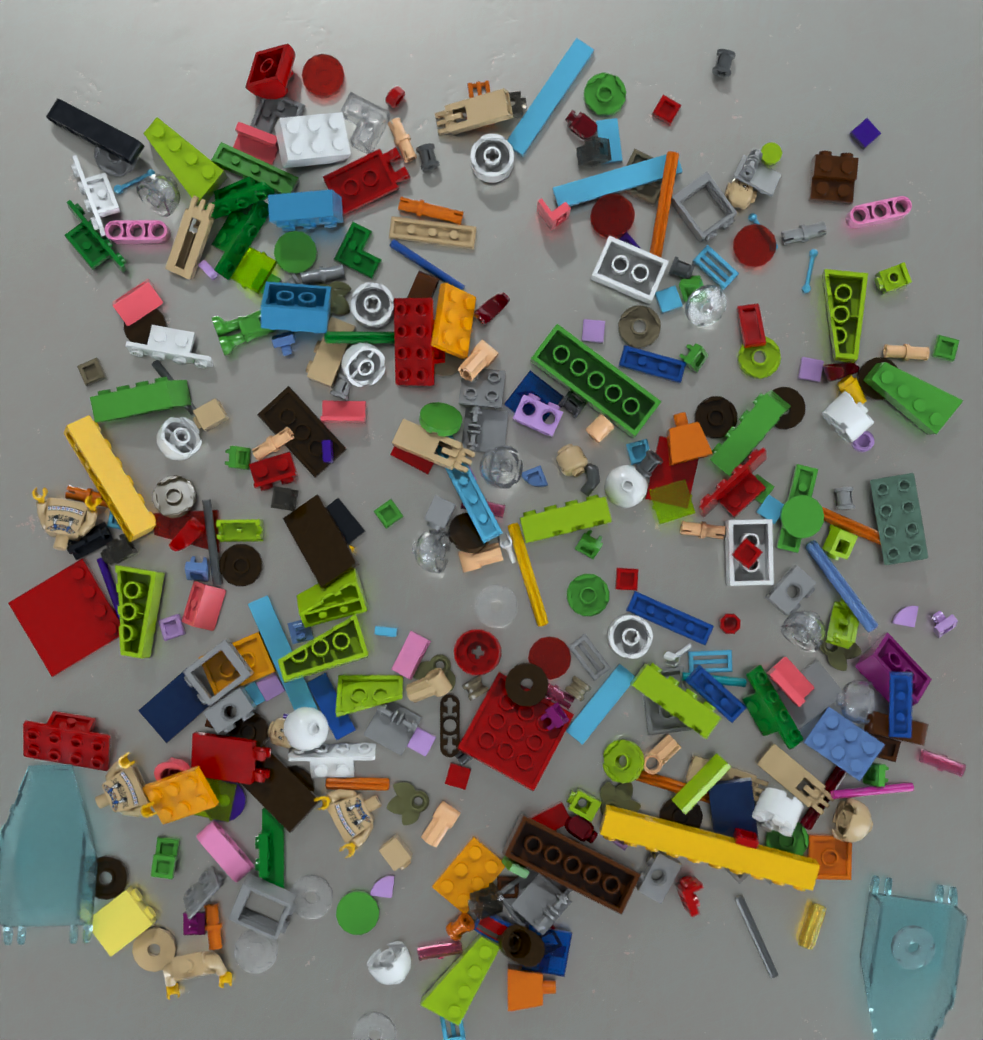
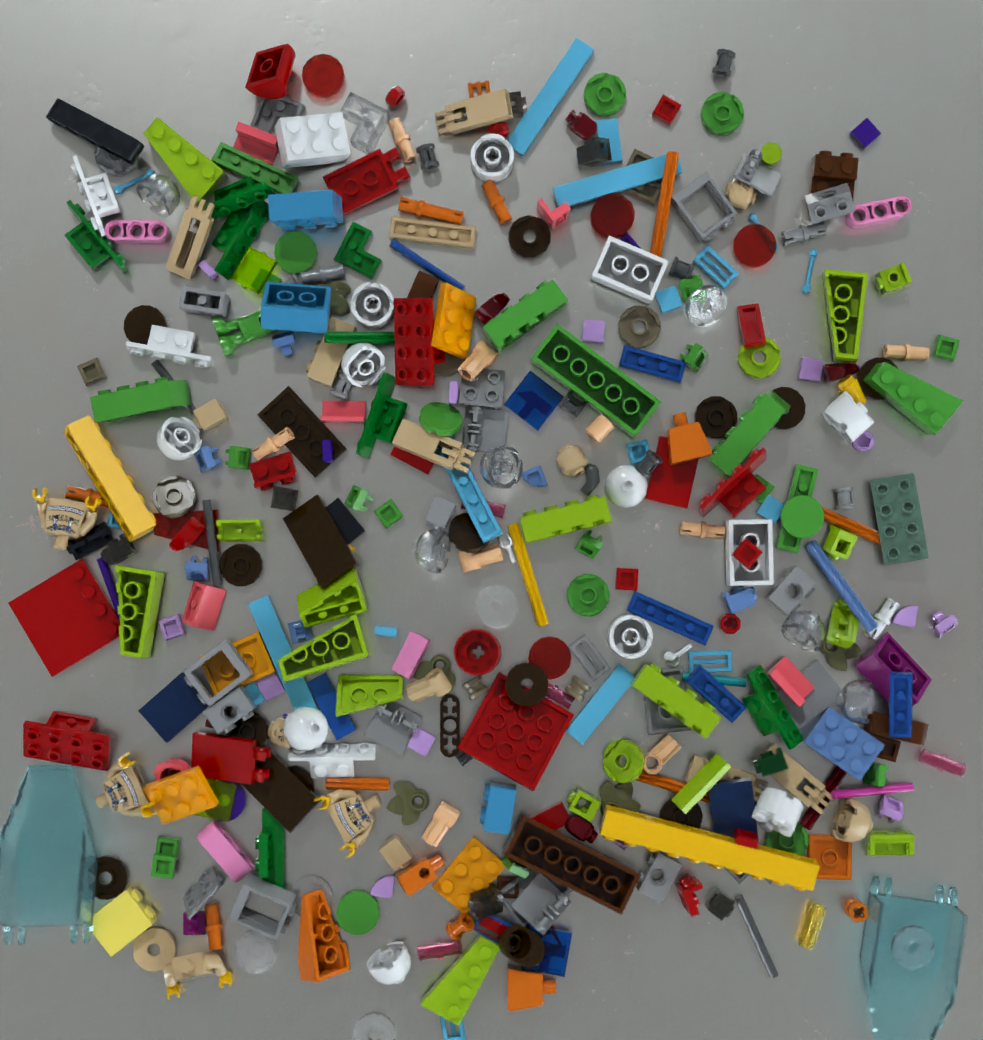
coral panel [112,279,163,326] -> none
red tile [445,762,472,790] -> none
lavender brick [513,393,563,438] -> none
magenta tile [541,702,569,730] -> none
clear neon green piece [649,479,696,524] -> none
none -> light grey brick [179,286,230,318]
none -> medium blue tile [194,445,222,473]
none -> orange wedge [298,889,350,983]
none -> bright green tile [344,485,373,511]
none -> green bracket [356,372,408,459]
none -> orange torso [394,854,445,897]
none -> lavender tile [449,381,459,406]
none -> dark azure brick [479,780,516,835]
none -> orange pin [481,180,512,224]
none -> bright green wedge [483,279,568,353]
none -> red tile [488,122,509,137]
none -> dark brown tile [508,215,551,259]
none -> bright green tile [701,92,744,136]
none -> clear smoke brick [704,887,735,920]
none -> medium blue brick [722,585,758,614]
none -> dark green brick [753,747,788,777]
none -> light grey brick [805,183,855,224]
none -> orange bush [844,898,869,922]
none -> white pin [865,598,900,641]
none -> lime hinge [866,831,915,856]
none -> lavender tile [878,794,904,824]

